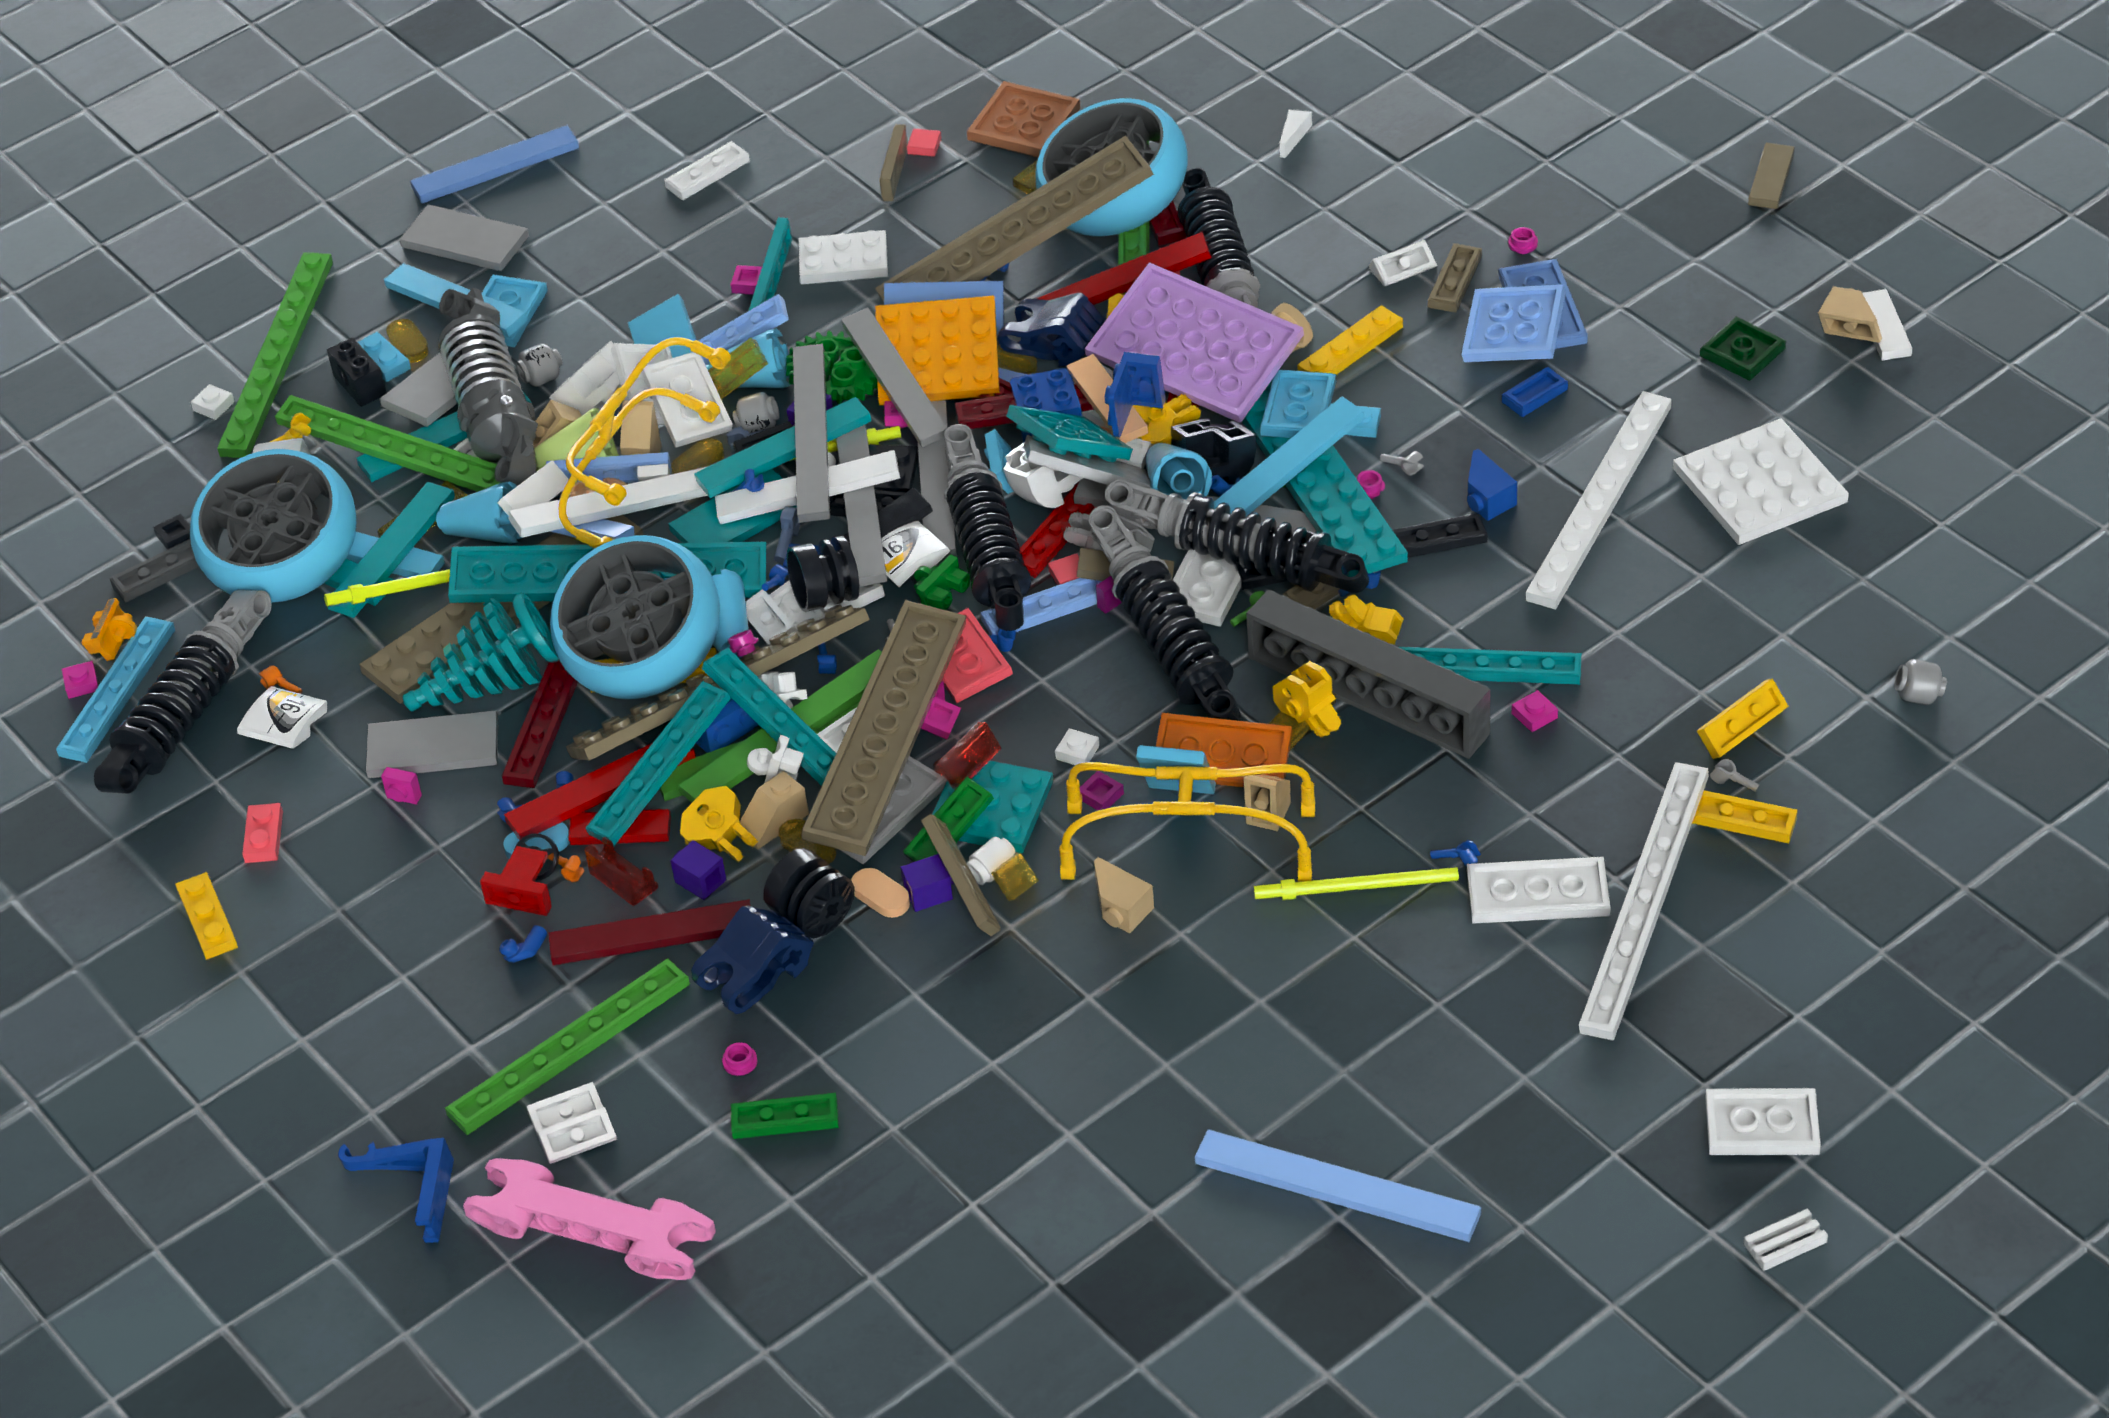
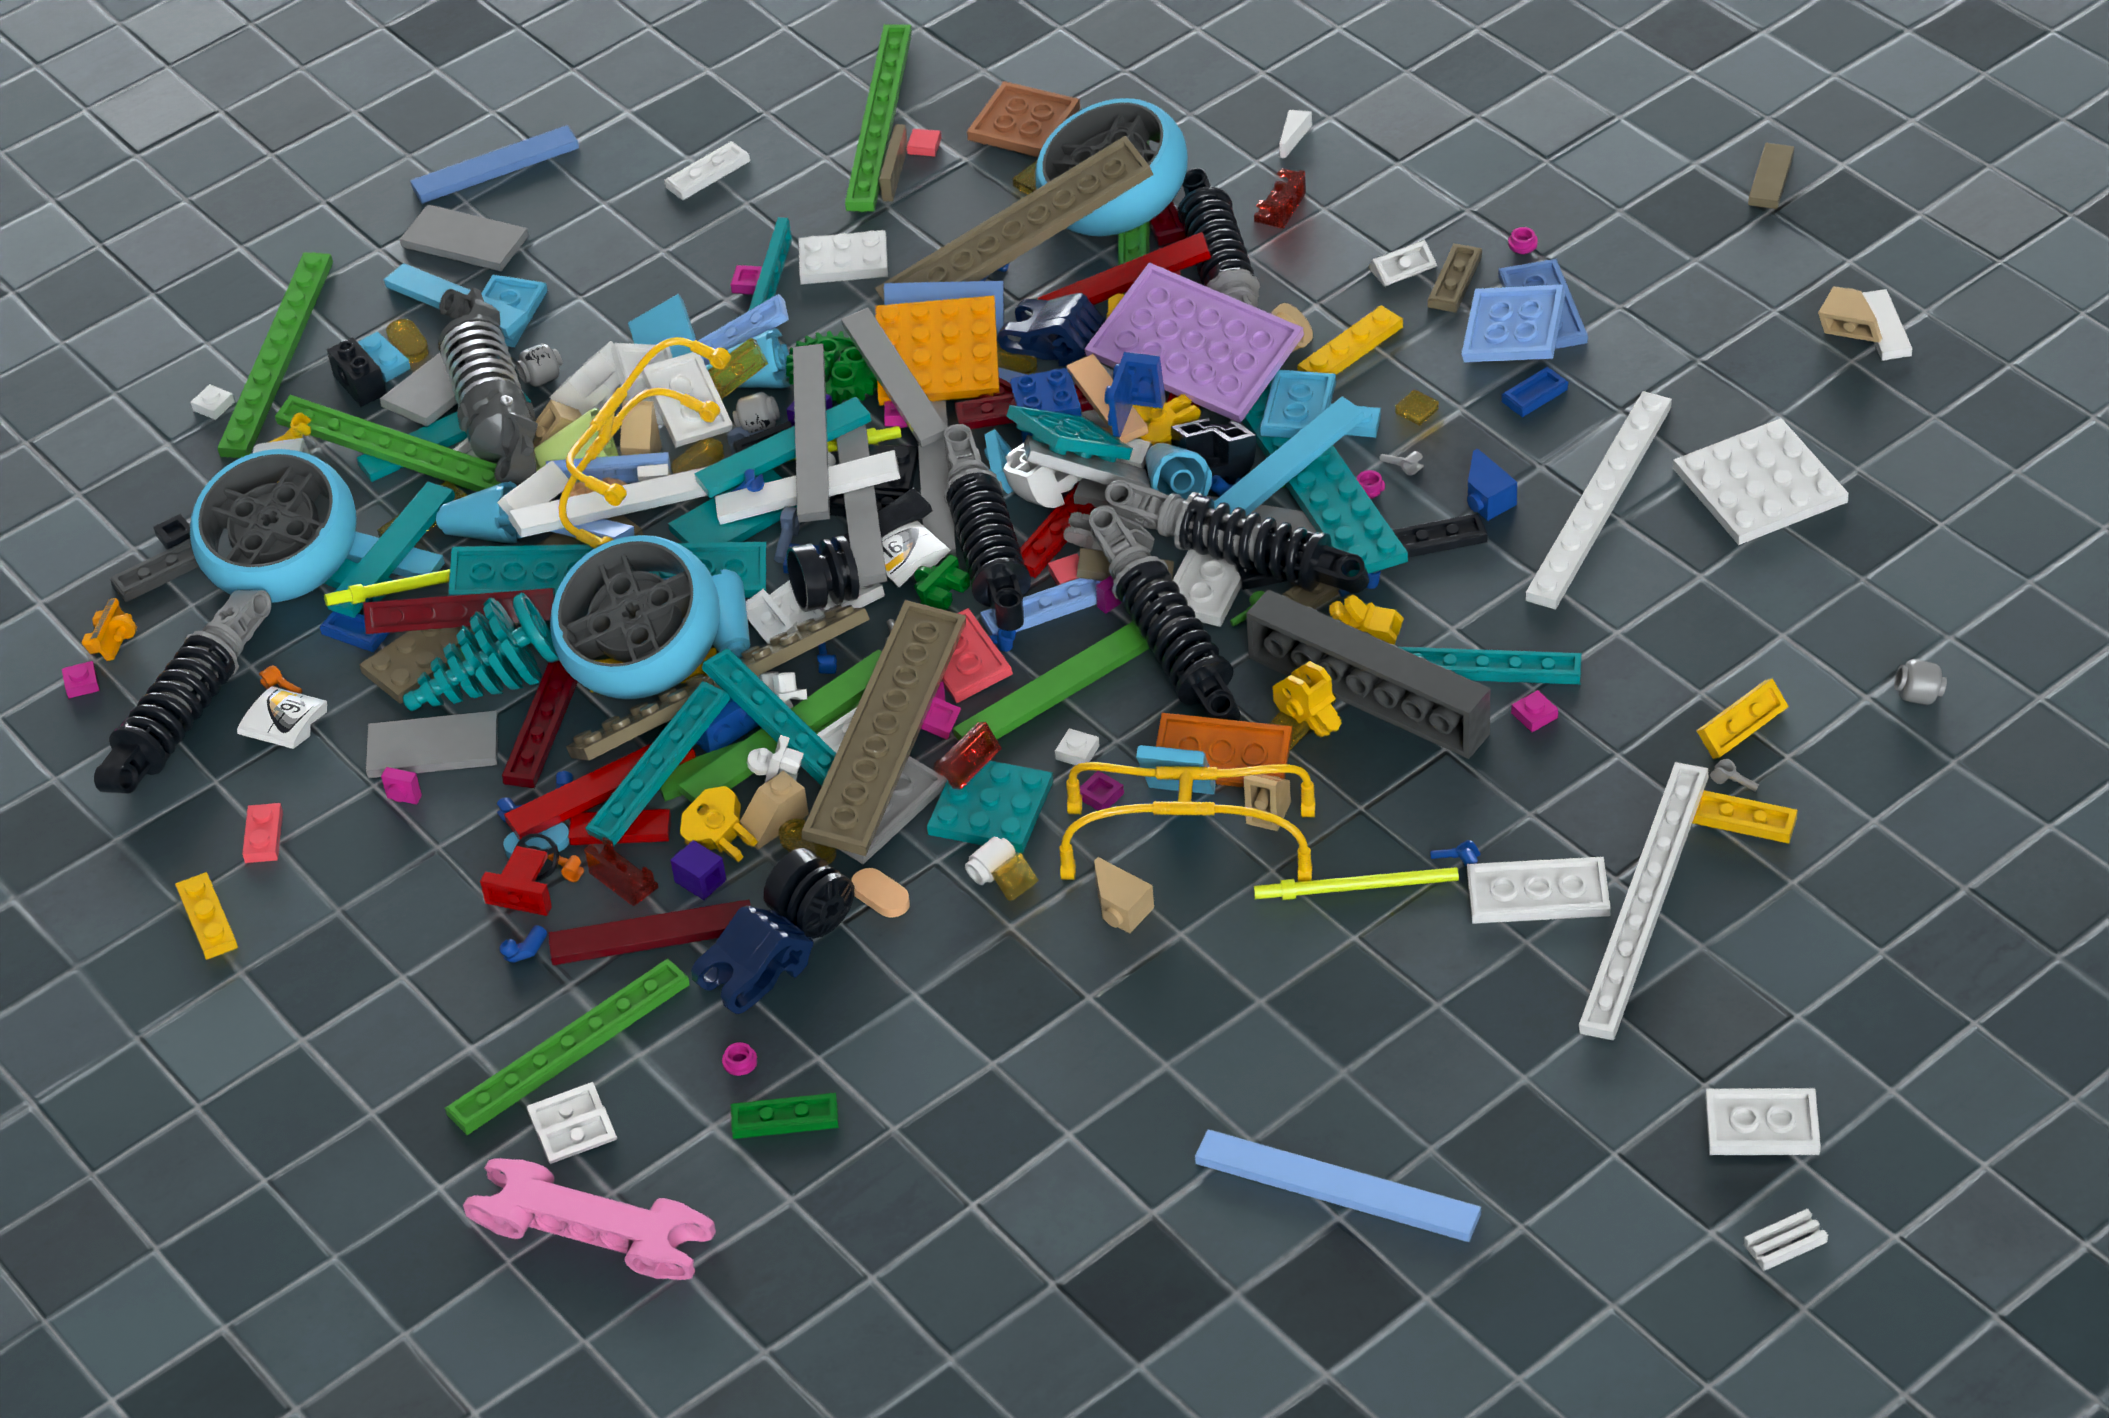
medium azure tile [56,616,175,763] -> none
blue hinge [338,1138,454,1243] -> none
dark pink plate [727,630,759,657] -> none
blue hand [762,564,788,591] -> none
dark purple brick [900,854,954,912] -> none
green tile [903,776,994,862] -> none
dark tan tile [921,814,1001,936] -> none
dark green tile [1700,316,1786,381] -> none
none -> blue tile [320,611,391,653]
none -> dark red plate [363,588,555,634]
none -> bright green plate [845,24,912,212]
none -> bright green tile [953,622,1150,754]
none -> clear red hinge [1254,169,1306,229]
none -> clear yellow tile [1395,389,1439,426]

